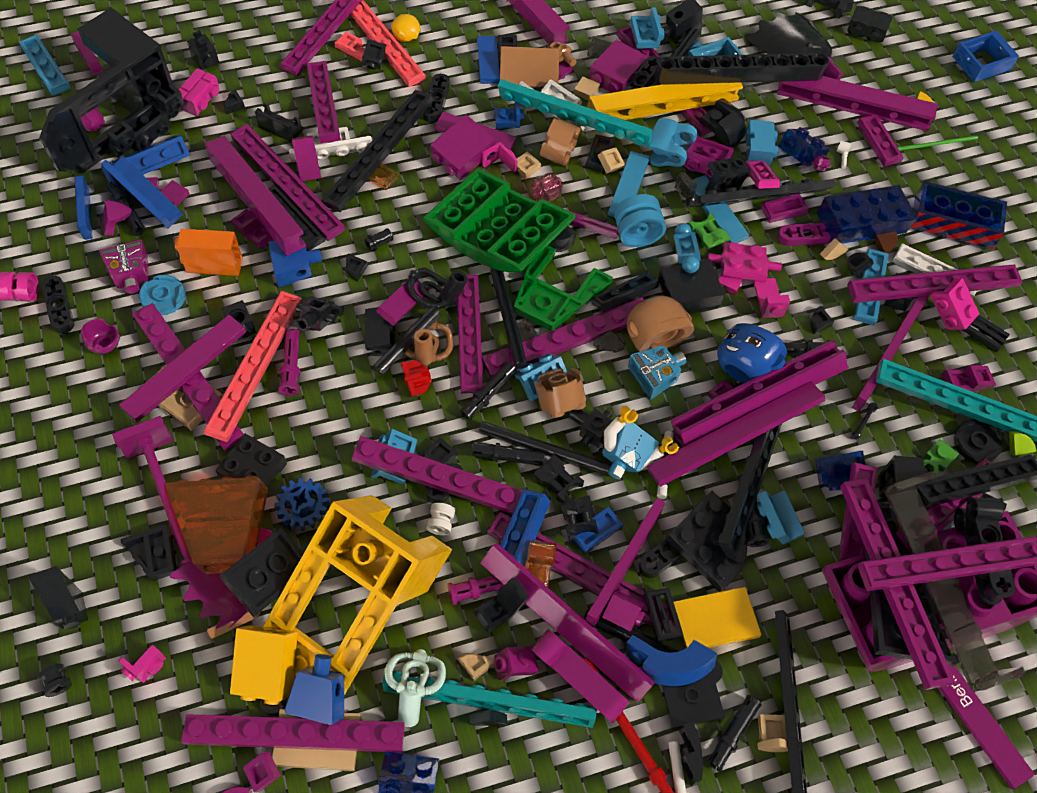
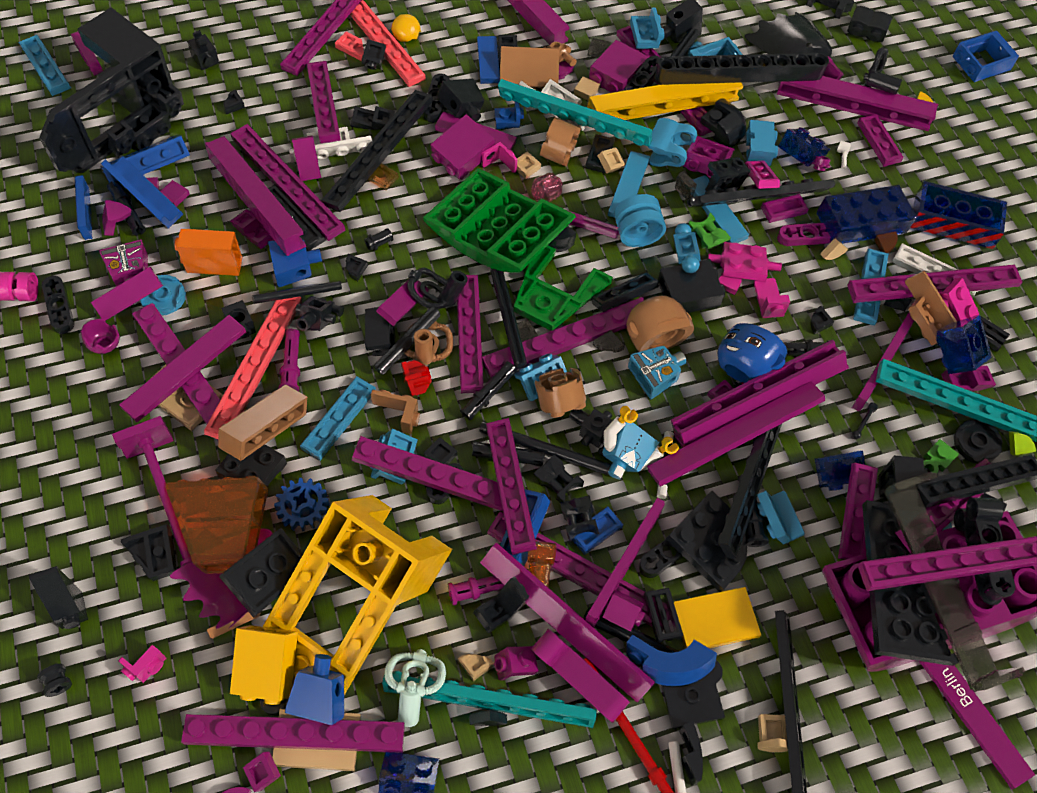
magenta piece [81,107,105,132] -> none
dark pink brick [179,68,220,116] -> none
black hinge [255,103,303,142] -> none
white wheel [426,503,455,535] -> none
black pin [706,695,762,772] -> none
magenta plate [840,479,955,690] -> none
black tile [846,253,874,277] -> none
bright green piece [897,136,978,151] -> none
none -> magenta tile [91,267,164,321]
none -> medium nougat brick [218,384,308,461]
none -> black bar [252,281,342,304]
none -> dark azure tile [300,376,376,461]
none -> black slope [350,106,395,130]
none -> medium nougat bracket [371,390,420,434]
none -> black torso [436,78,484,122]
none -> magenta tile [486,418,537,555]
none -> black piece [863,47,903,95]
none -> medium nougat bracket [905,271,971,354]
none -> clear blue slope [936,315,992,374]

